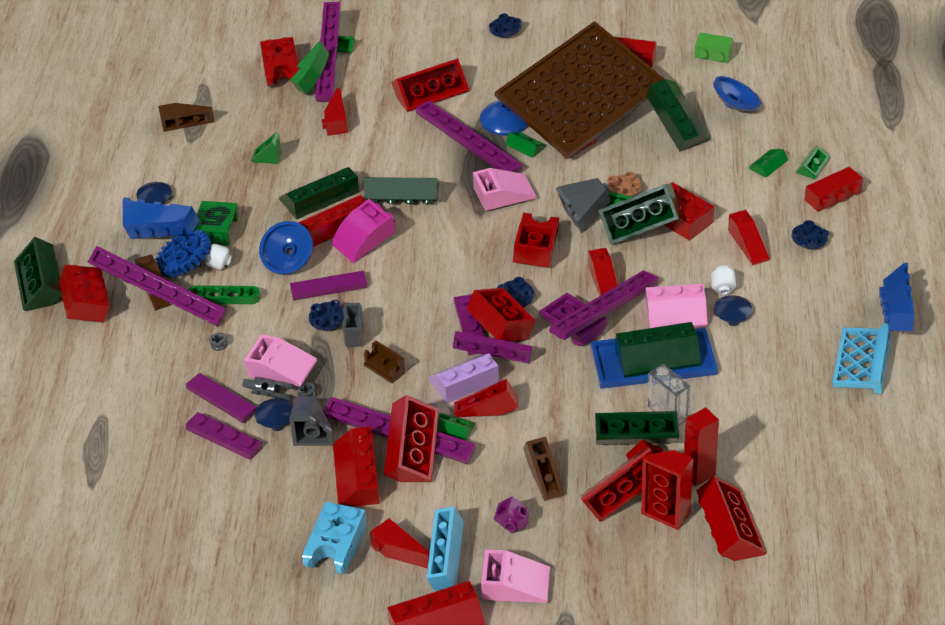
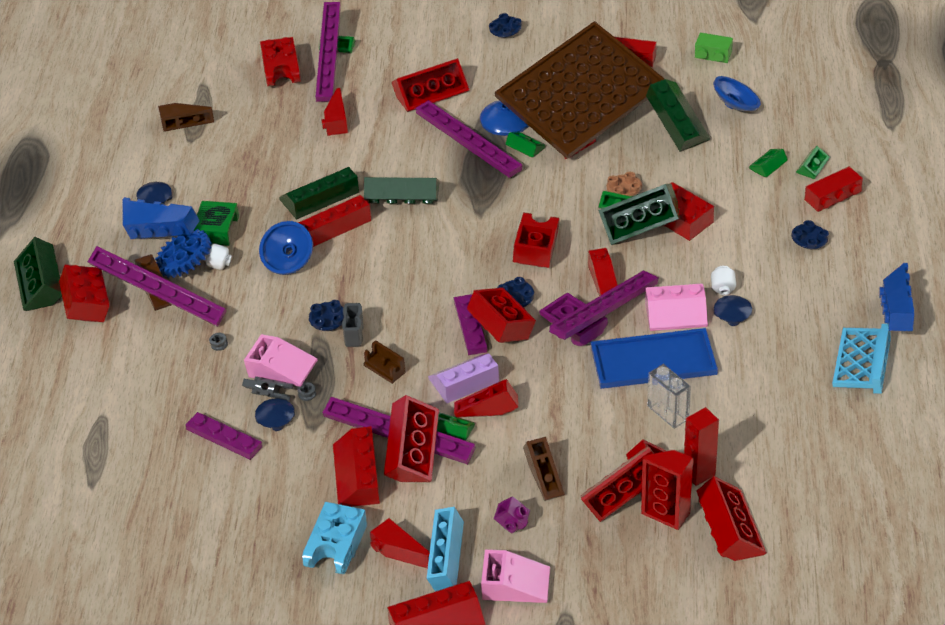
magenta tile [186,373,257,424] -> none
green beam [188,285,261,304] -> none
green slope [251,132,282,164] -> none
dark grey slope [289,396,334,446] -> none
green slope [290,42,329,95] -> none
magenta tile [290,270,367,300] -> none
dark pink piece [332,199,396,263] -> none
magenta tile [453,331,532,364] -> none
bright pink slope [473,168,536,211] -> none
dark grey slope [556,178,611,233] -> none
dark green slope [595,411,680,445] -> none
dark green slope [615,322,701,378] -> none
red slope [728,209,770,266] -> none

